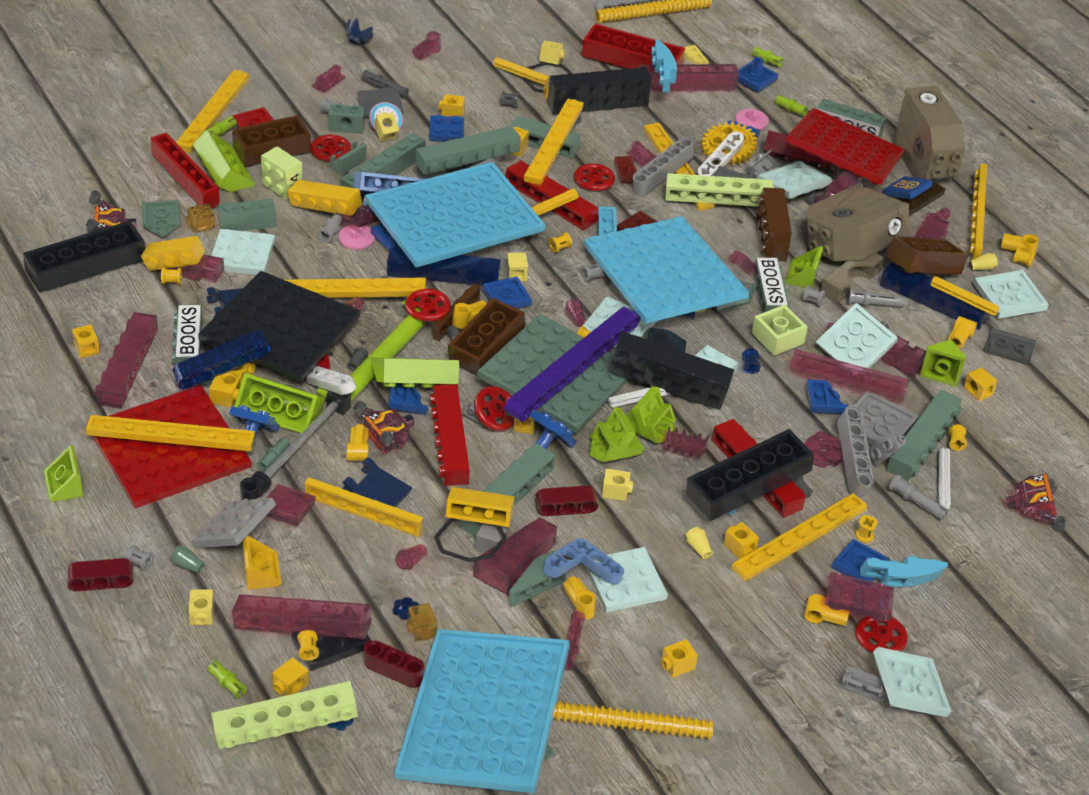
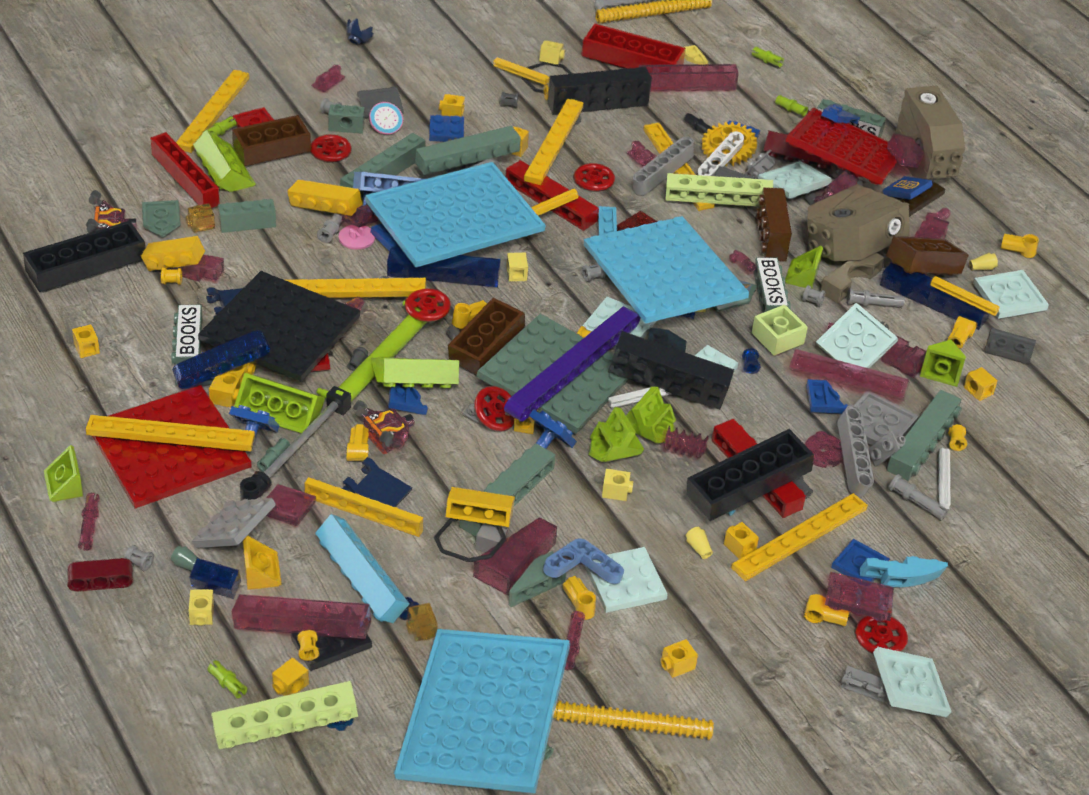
clear pink brick [95,312,158,409] -> none
light aqua plate [209,229,275,275] -> none
yellowish green brick [261,147,302,200] -> none
white beam [305,366,356,395] -> none
sand green hinge [329,141,366,175] -> none
dark grey pin [361,70,409,98] -> none
dark red beam [364,640,424,688] -> none
light yellow brick [374,112,400,142] -> none
clear pink cone [395,544,427,570] -> none
clear pink piece [412,31,441,60] -> none
red brick [430,384,470,486] -> none
reddish brown plate [432,283,481,341] -> none
blue plate [482,276,532,308] -> none
sand green brick [510,116,581,159] -> none
dark red beam [535,486,598,516] -> none
yellow bush [548,232,572,253] -> none
clear pink cone [565,298,586,327] -> none
clear red plate [614,156,637,184] -> none
medium azure slope [651,40,677,92] -> none
blue plate [732,57,779,92] -> none
bright pink piece [735,109,769,130] -> none
yellow bush [855,515,878,543] -> none
yellow plate [969,163,987,260] -> none
clear pink torso [1005,473,1066,532] -> none
yellow bush [1013,247,1036,268] -> none
none -> clear pink pin [78,493,100,551]
none -> clear blue brick [189,558,241,599]
none -> medium azure brick [315,514,409,623]
none -> black axle [684,113,712,134]
none -> blue wing [822,104,860,124]
none -> clear pink brick [887,133,924,168]

